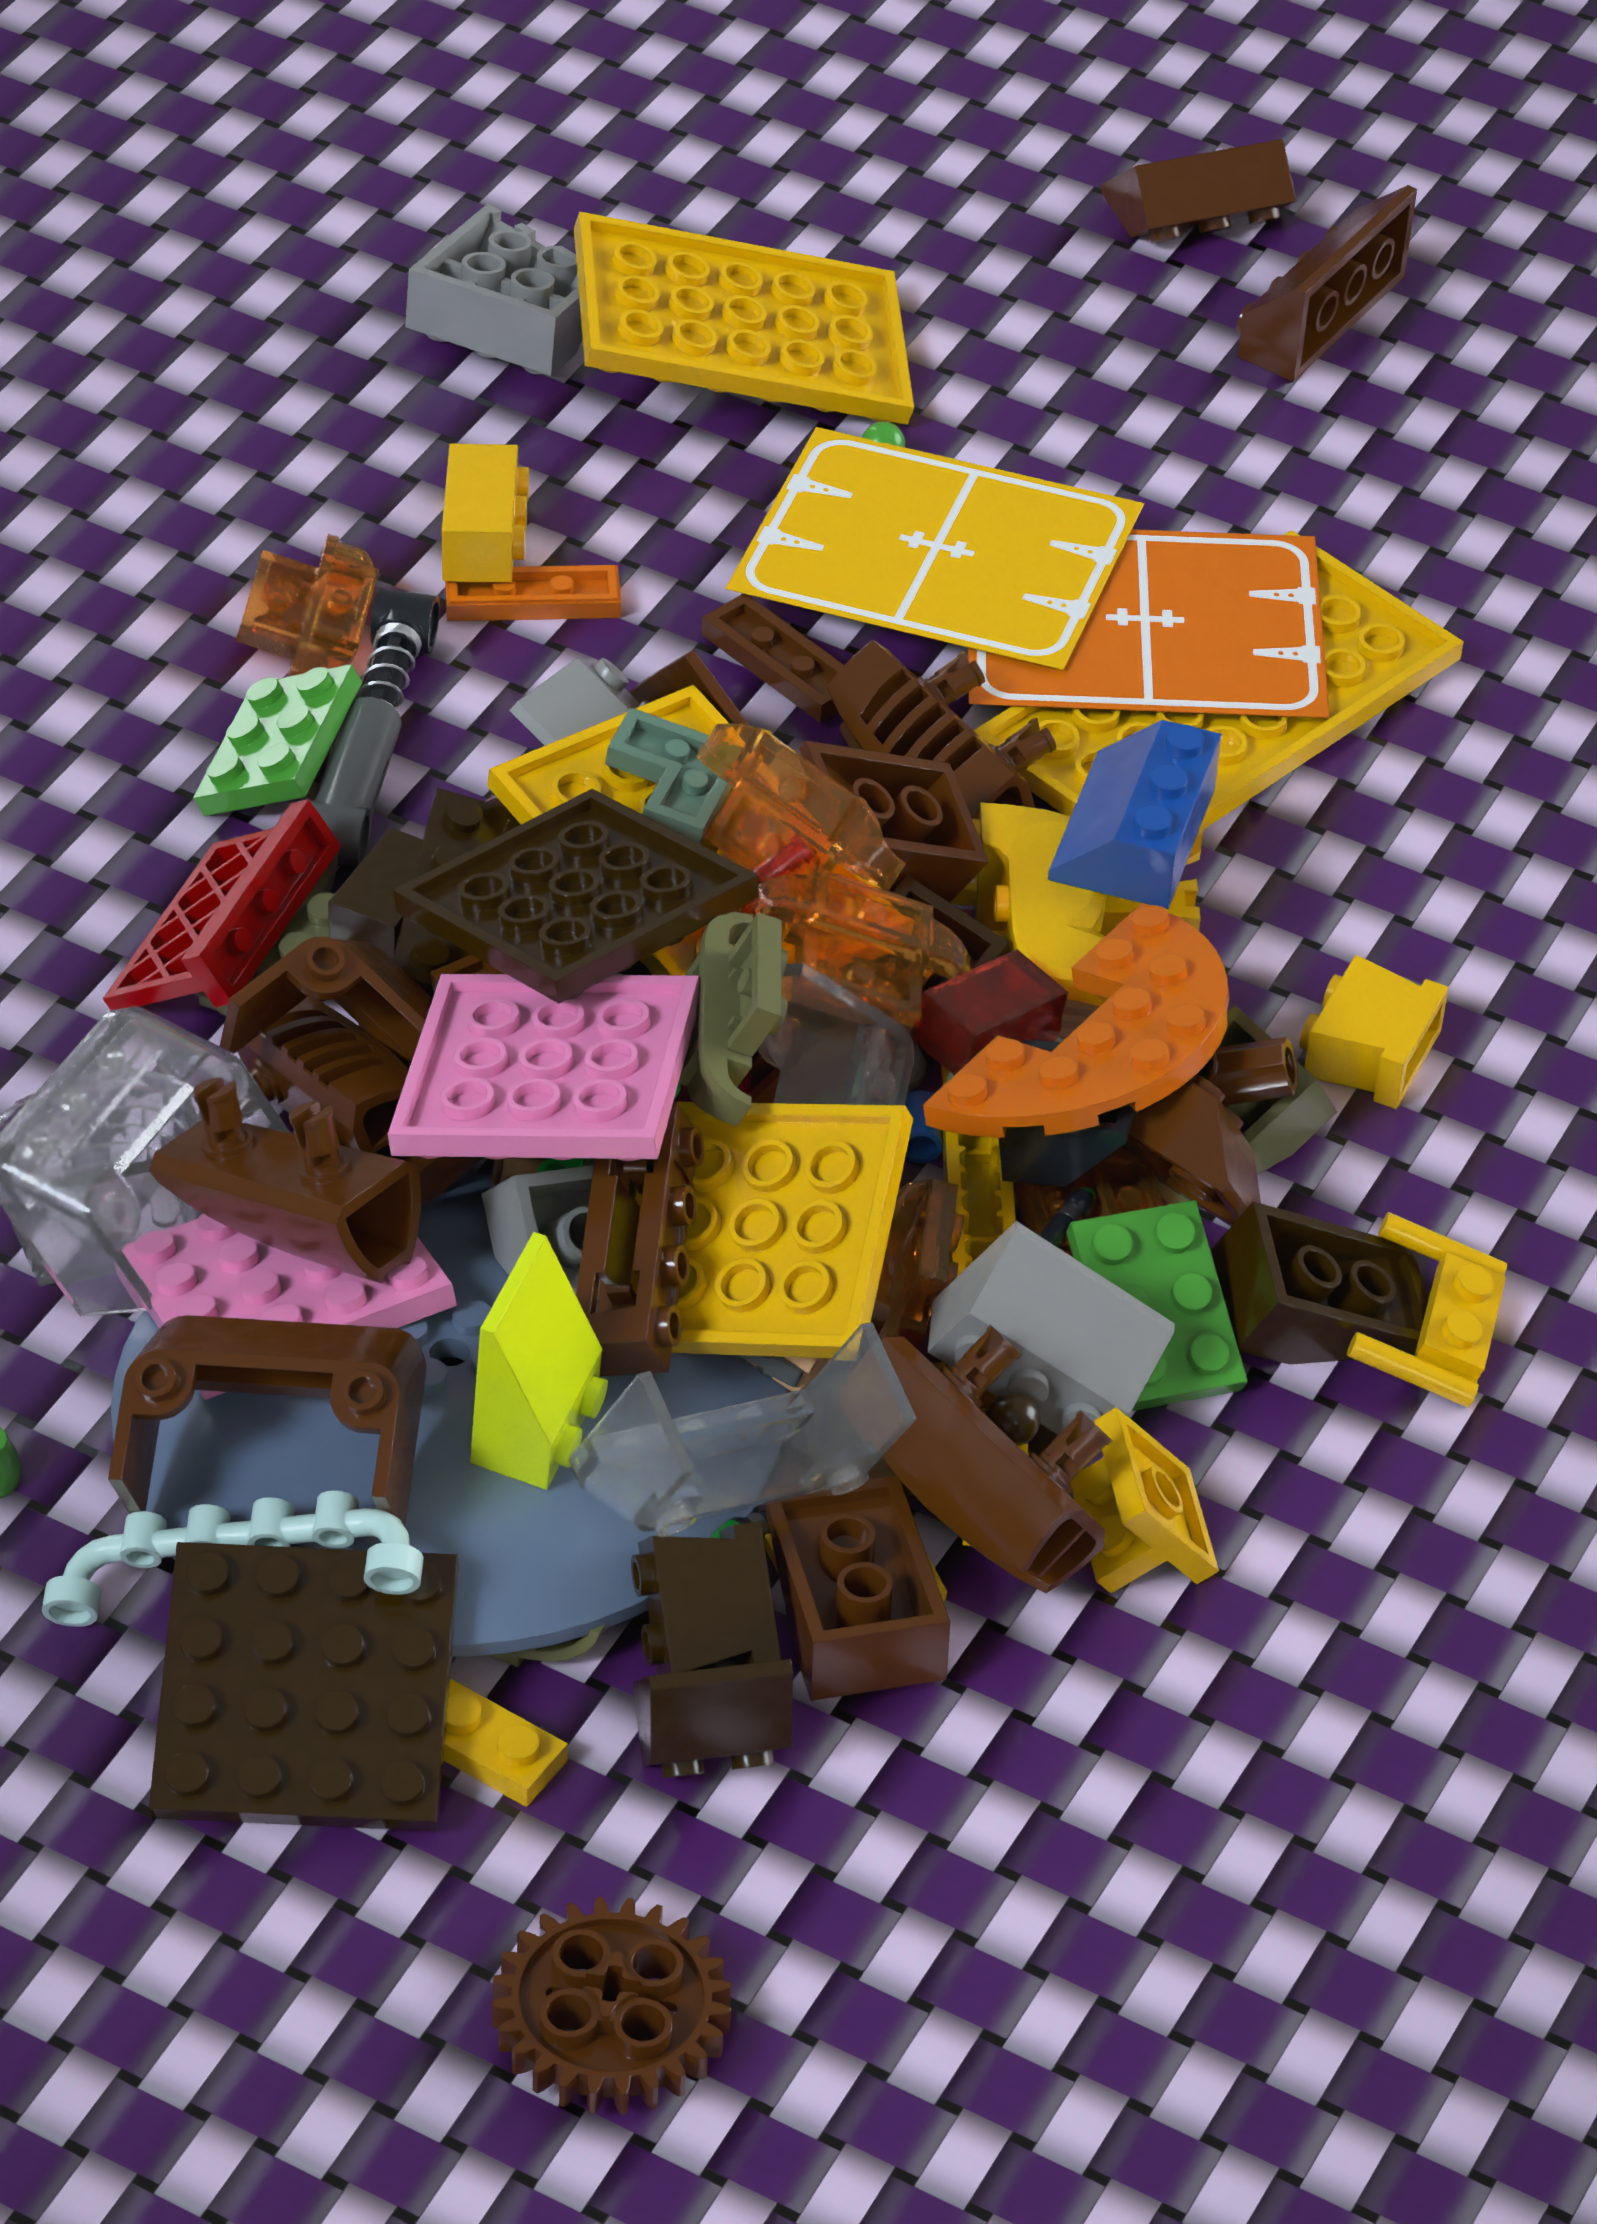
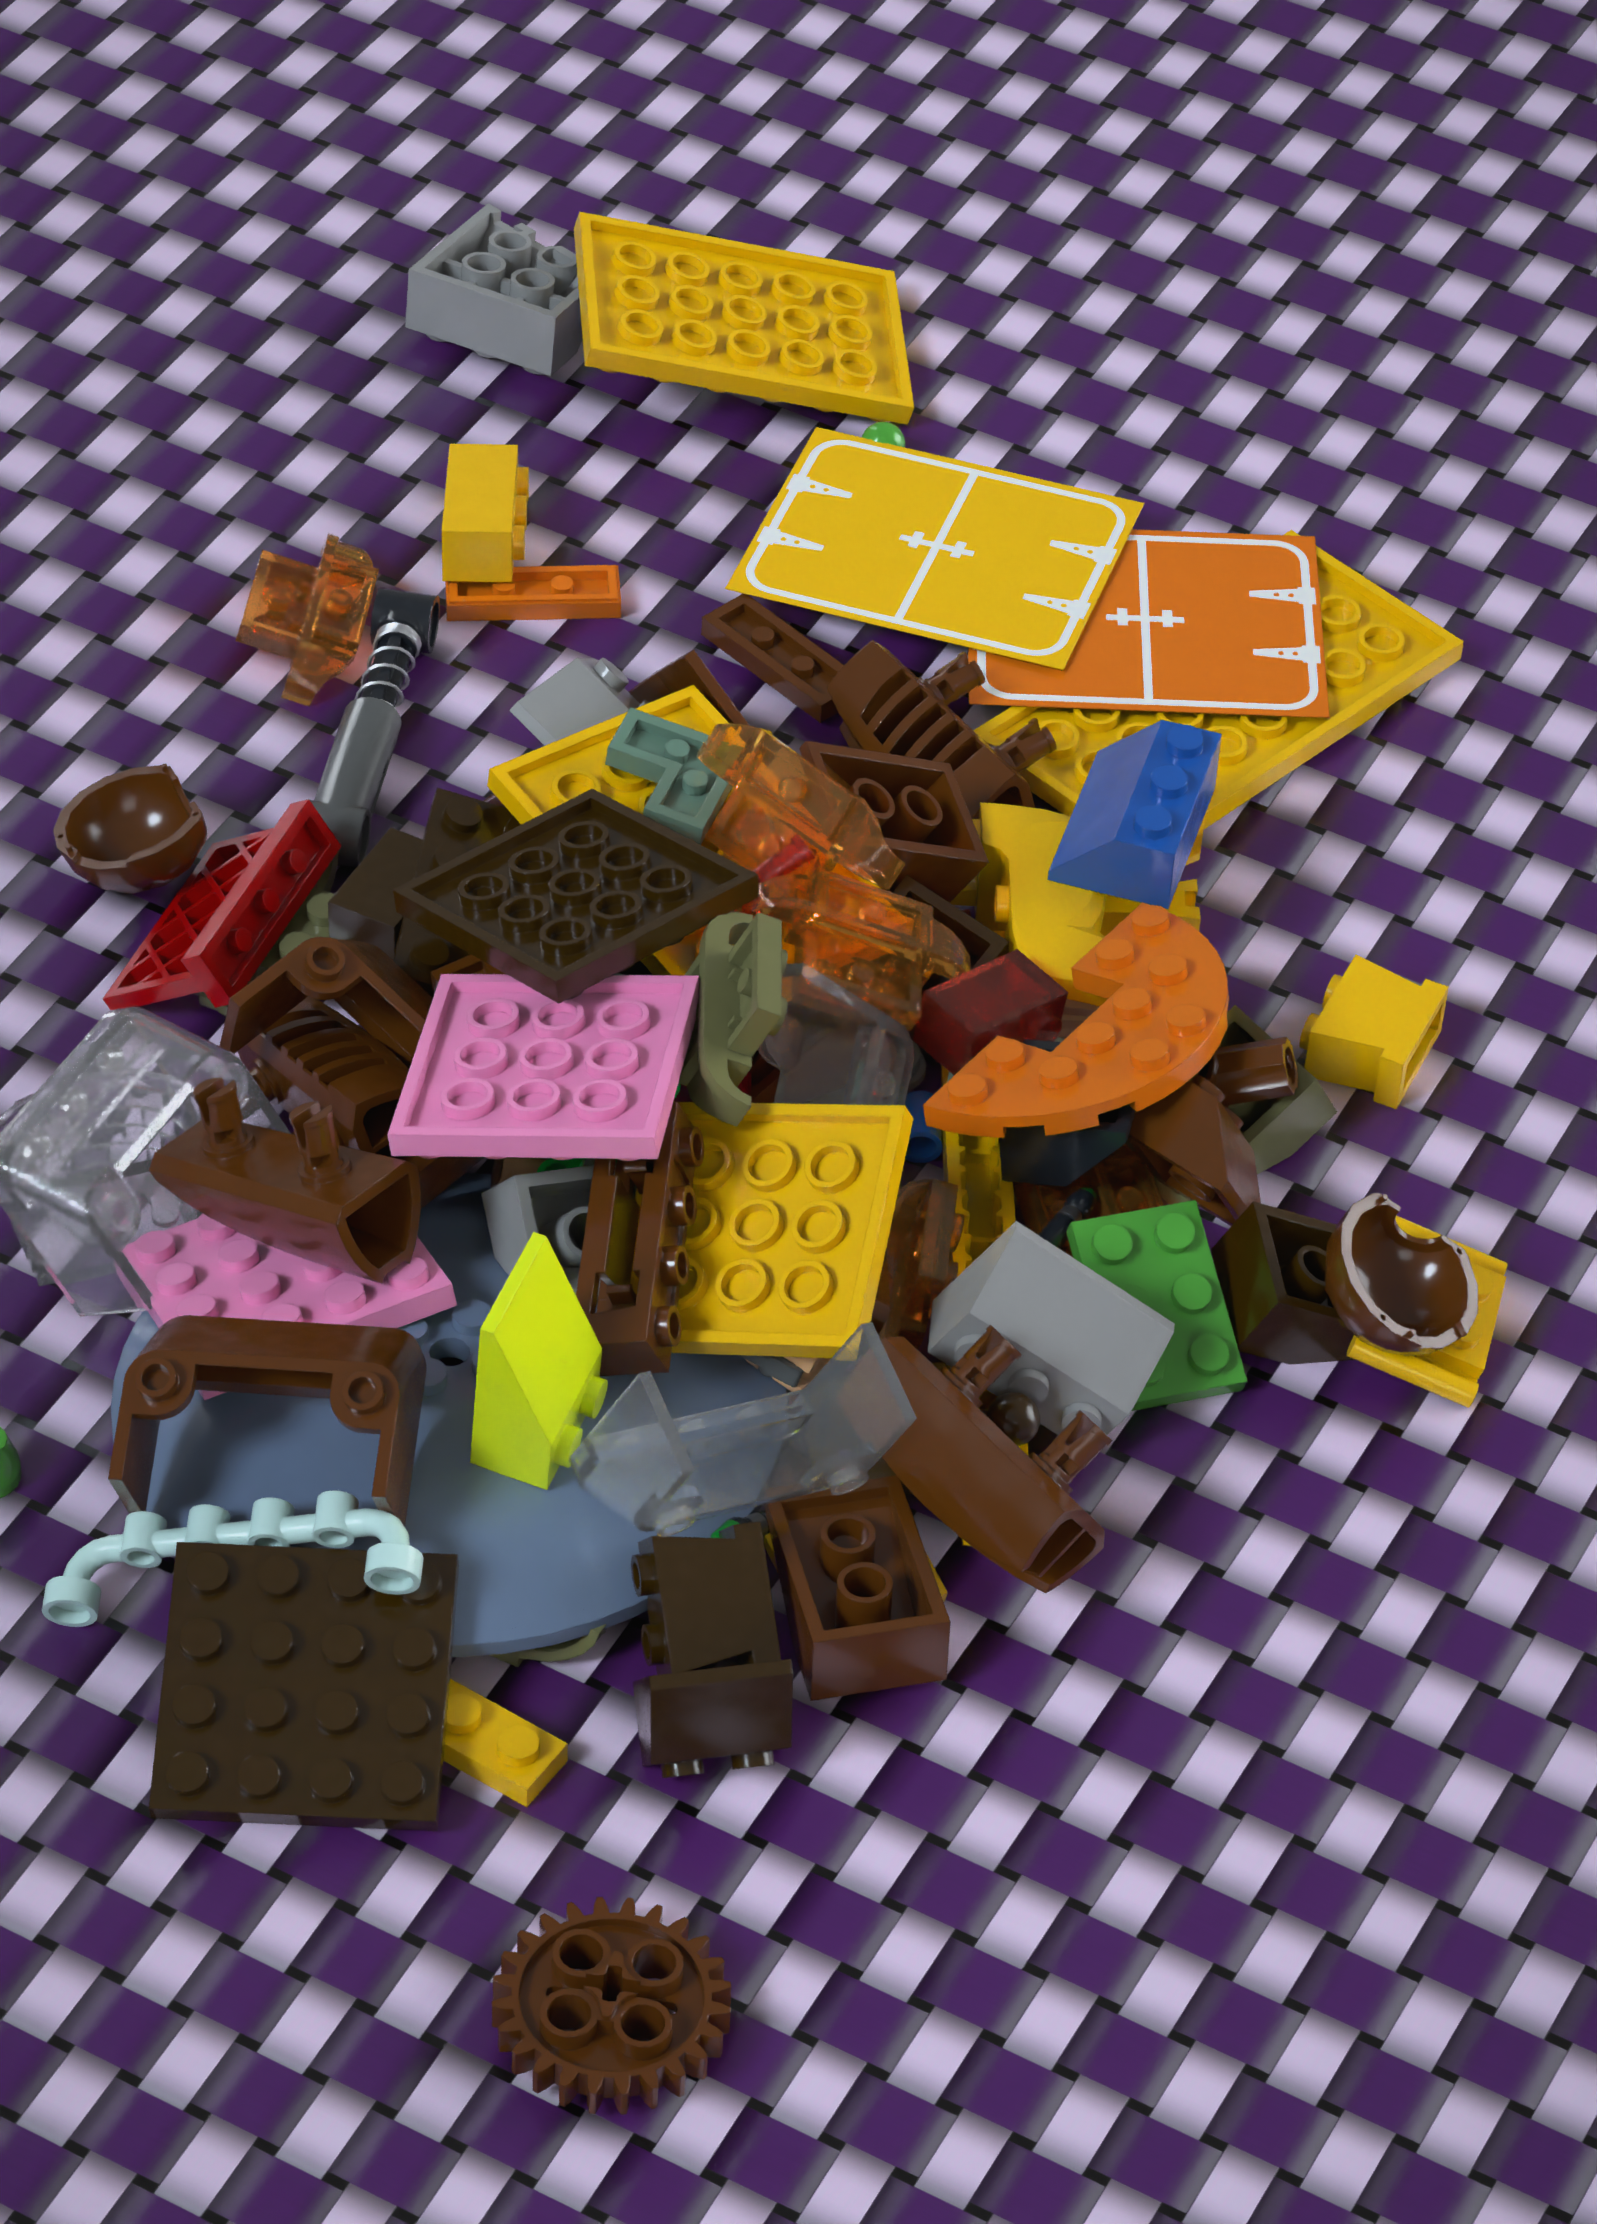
bright green plate [193,664,362,816] -> none
yellow bracket [1070,1407,1219,1593] -> none
reddish brown slope [1101,139,1297,244] -> none
reddish brown slope [1236,185,1417,382] -> none
none -> reddish brown cylinder [53,764,207,894]
none -> reddish brown cylinder [1325,1193,1478,1356]

